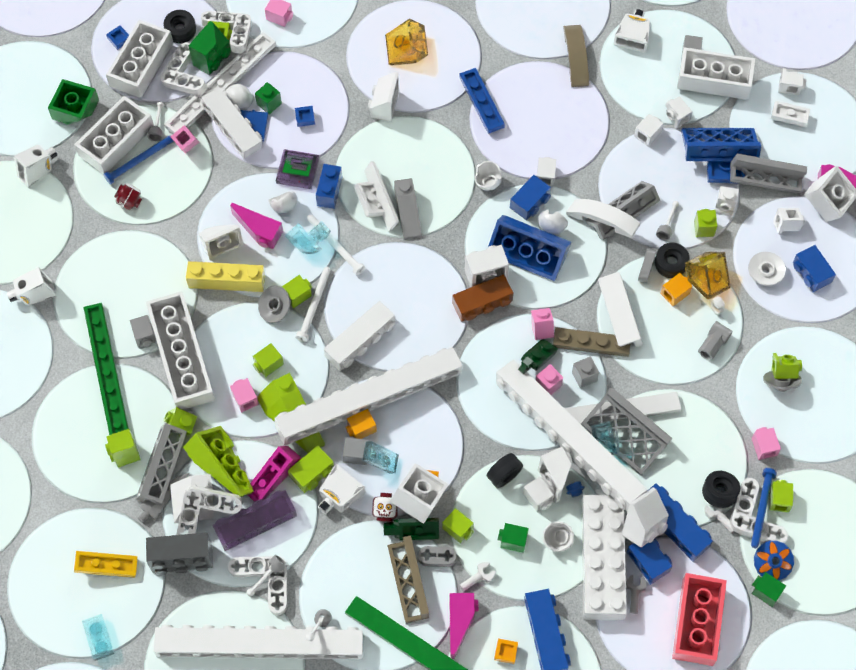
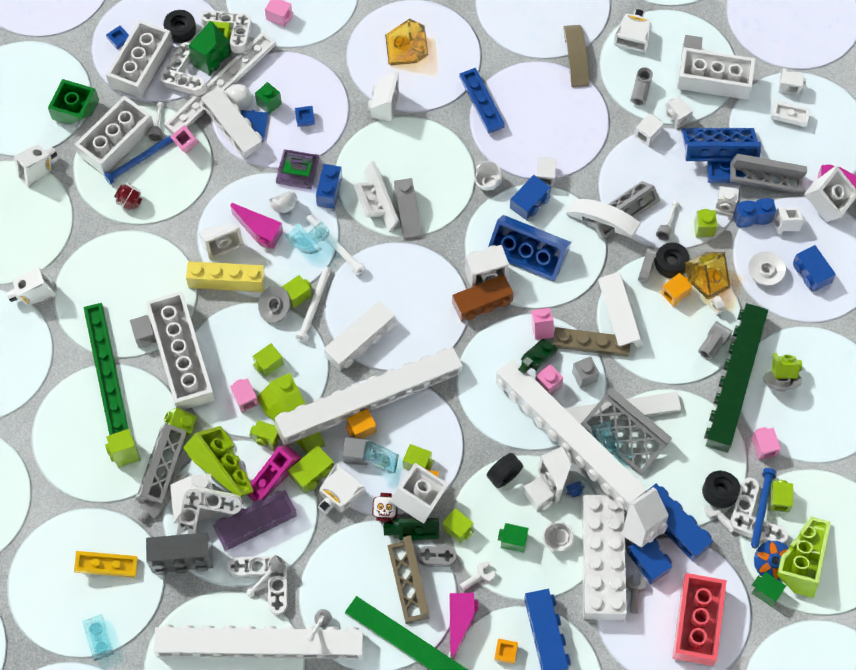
white hair [539,209,568,235] -> none
none -> lime brick [249,420,280,451]
none -> lime brick [402,444,434,470]
none -> light grey piece [630,67,653,106]
none -> dark green brick [704,303,769,453]
none -> blue brick [734,198,777,228]
none -> lime wedge [777,517,831,598]

